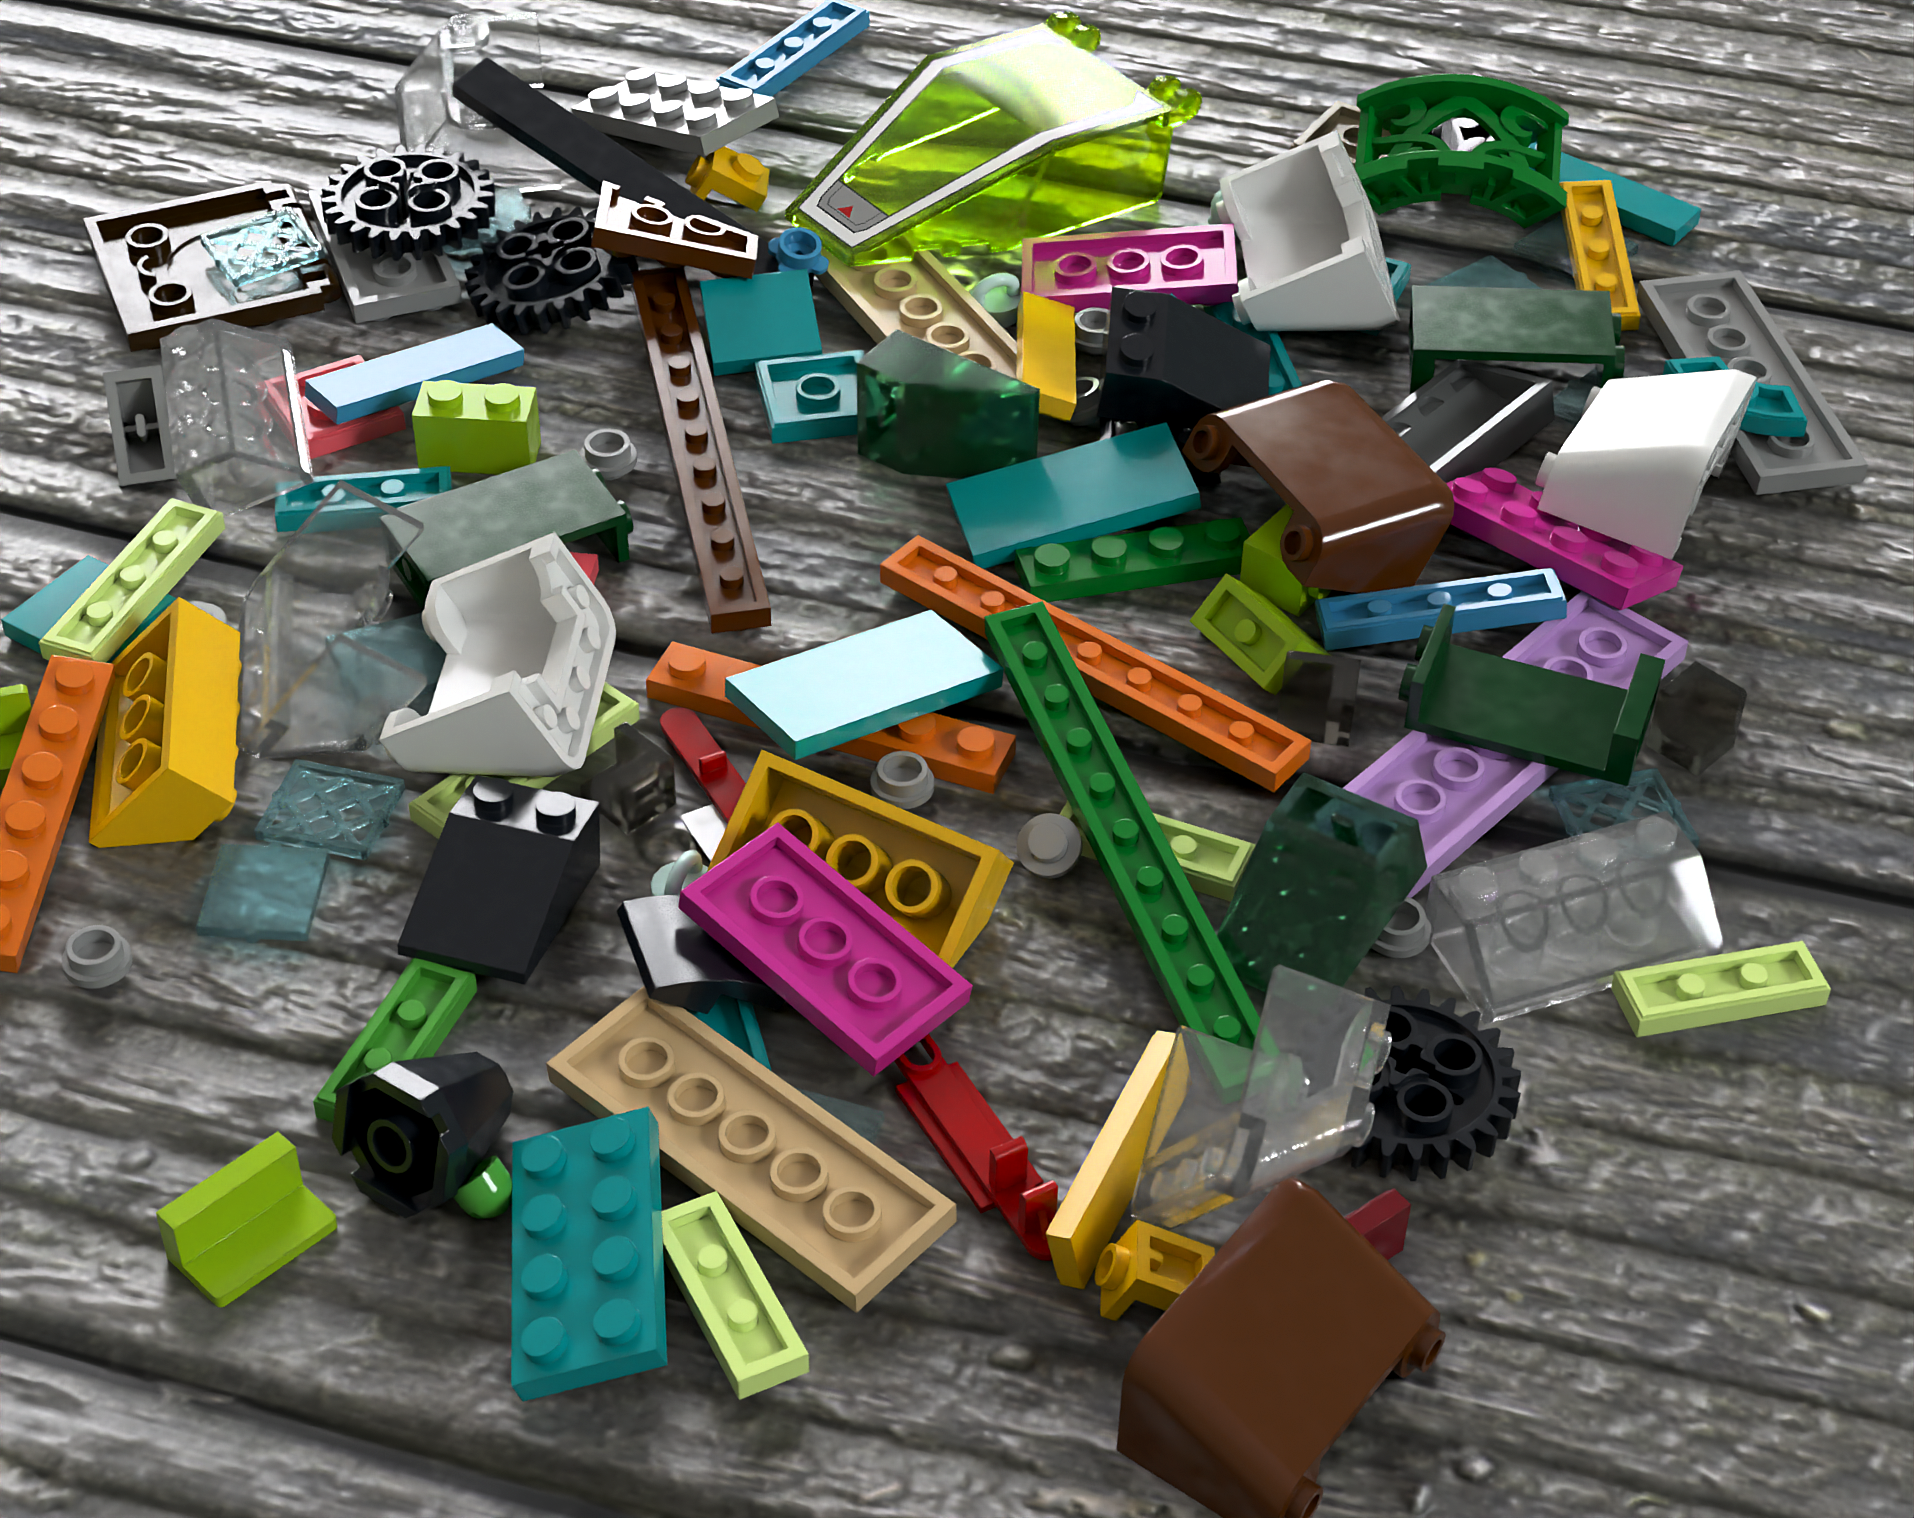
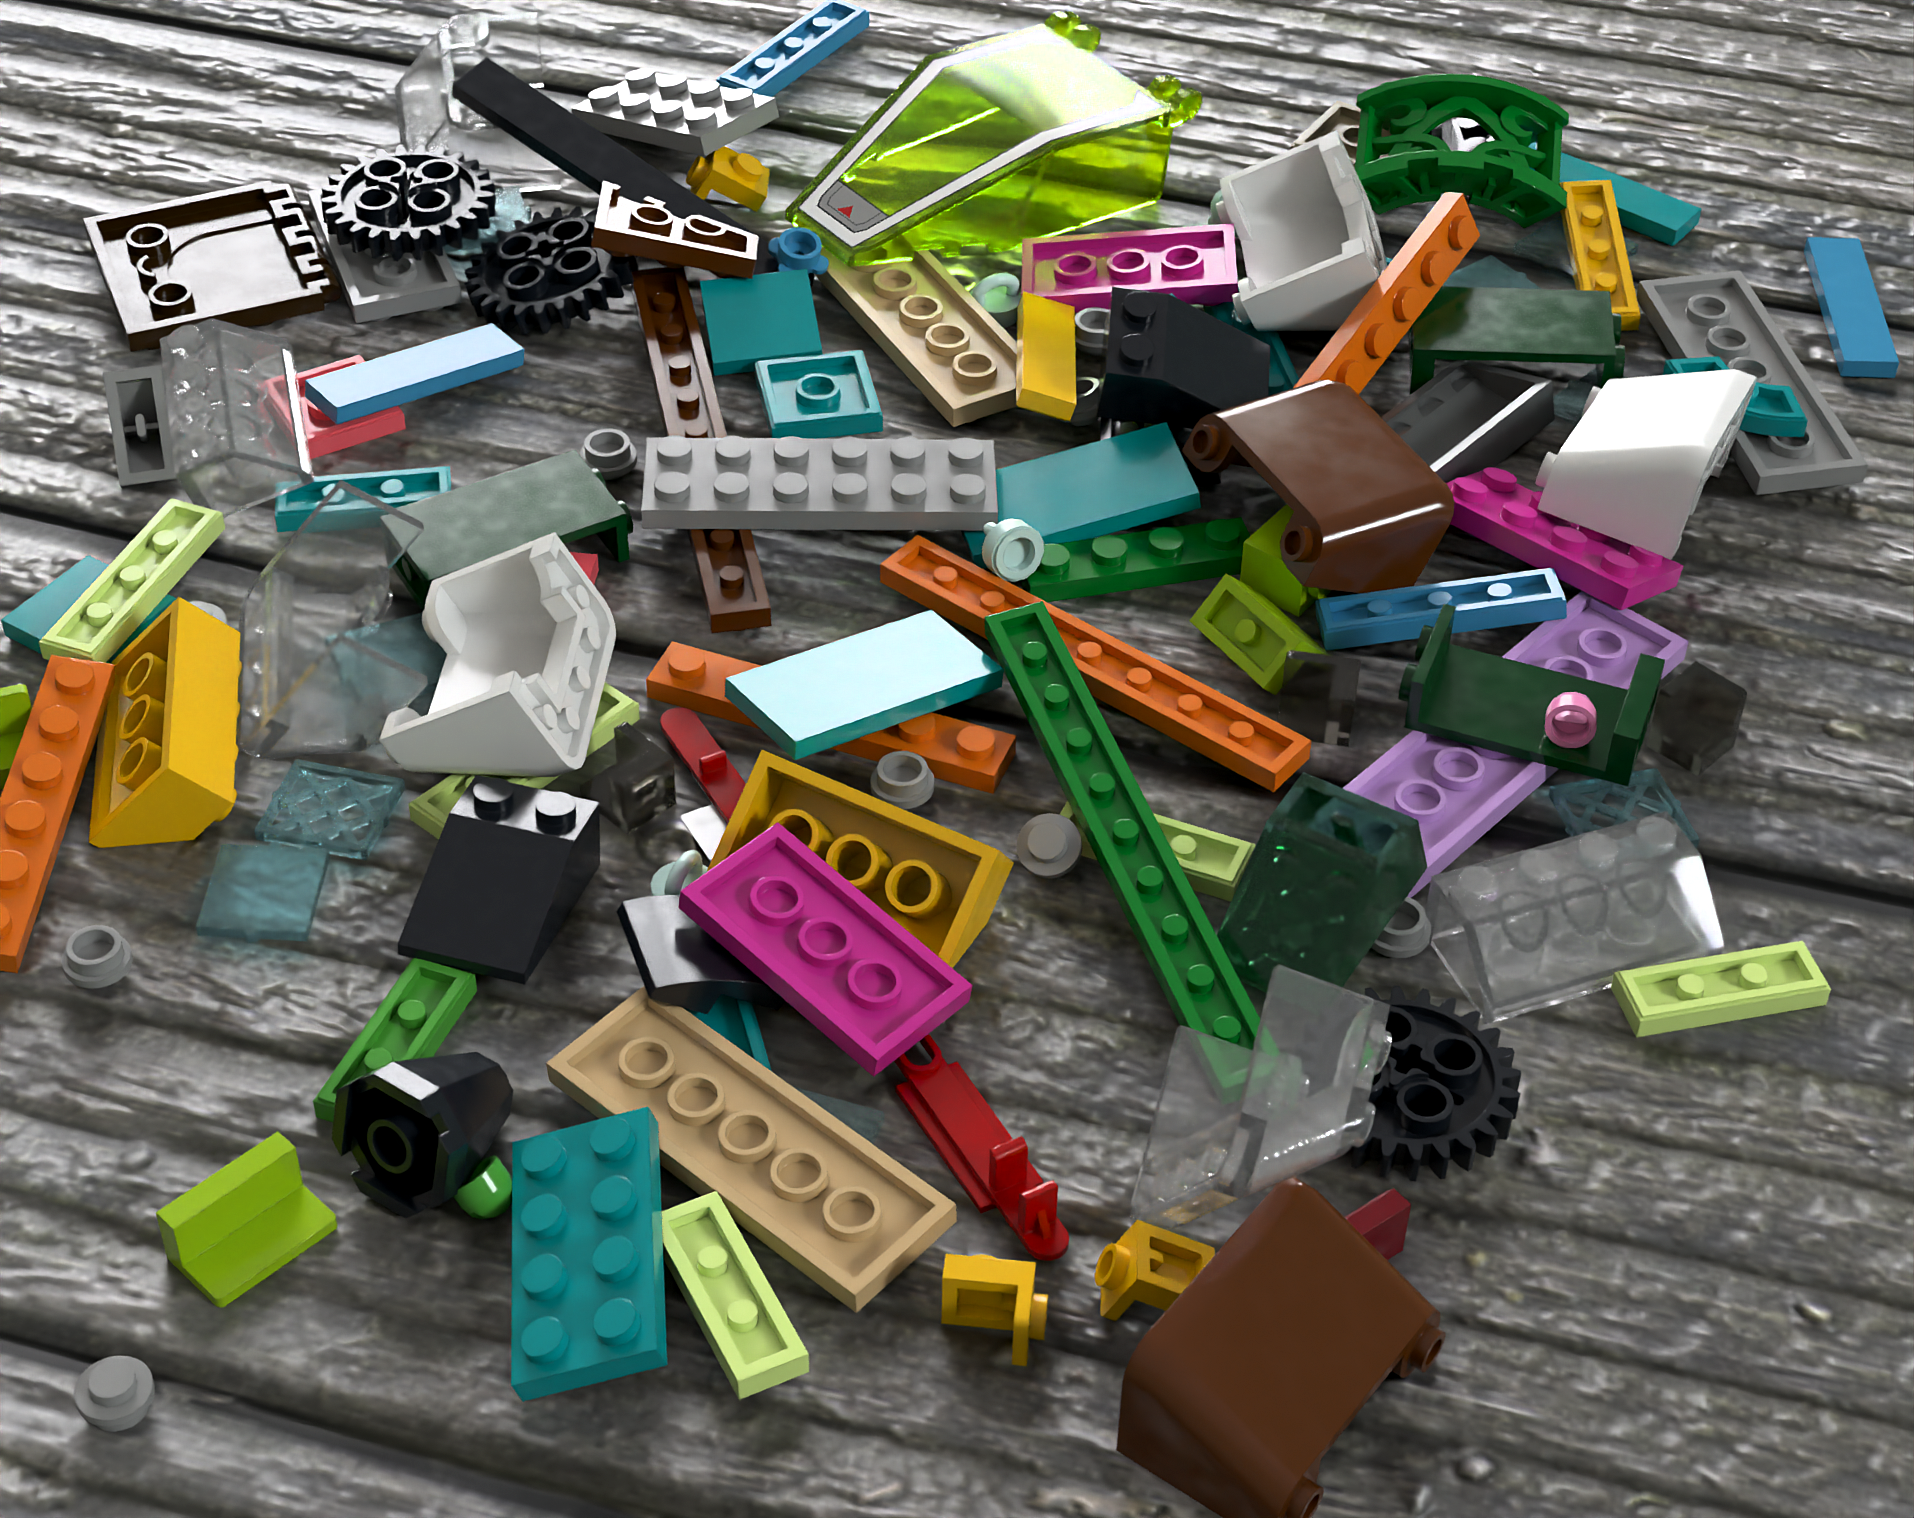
clear light blue window [199,206,326,288] -> none
lime brick [412,380,541,475] -> none
clear green slope [857,329,1040,479] -> none
yellow tile [1046,1030,1191,1290] -> none
none -> light grey plate [74,1356,155,1432]
none -> light grey plate [641,435,998,531]
none -> yellow bracket [941,1254,1048,1366]
none -> light aqua tile [982,518,1044,582]
none -> orange plate [1293,192,1480,395]
none -> bright pink hinge [1544,692,1597,748]
none -> dark azure tile [1804,237,1899,378]

